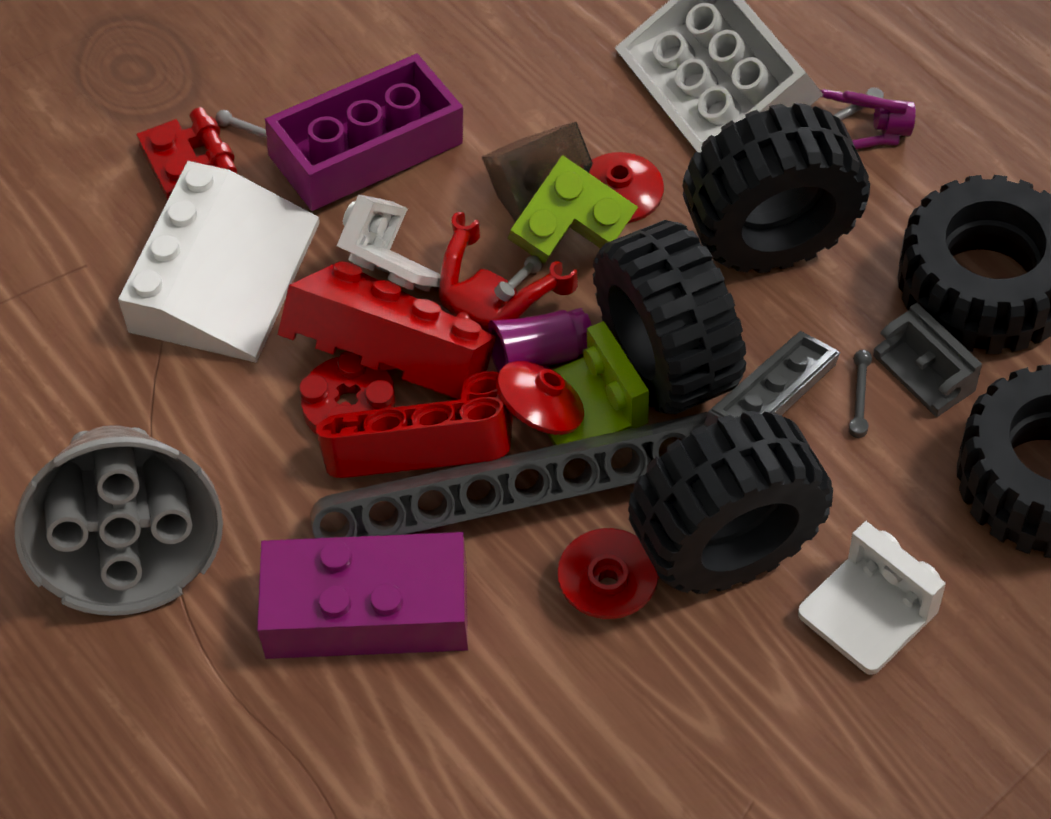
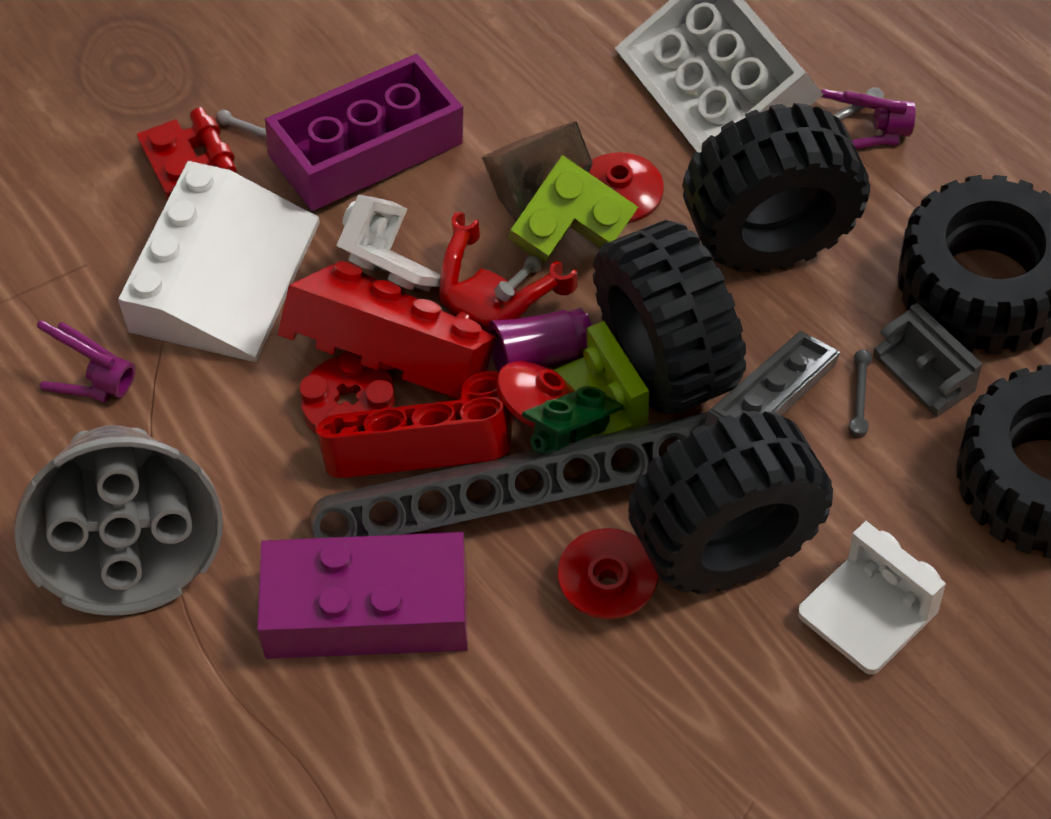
none -> magenta plant [37,320,136,403]
none -> dark green hinge [522,386,624,455]

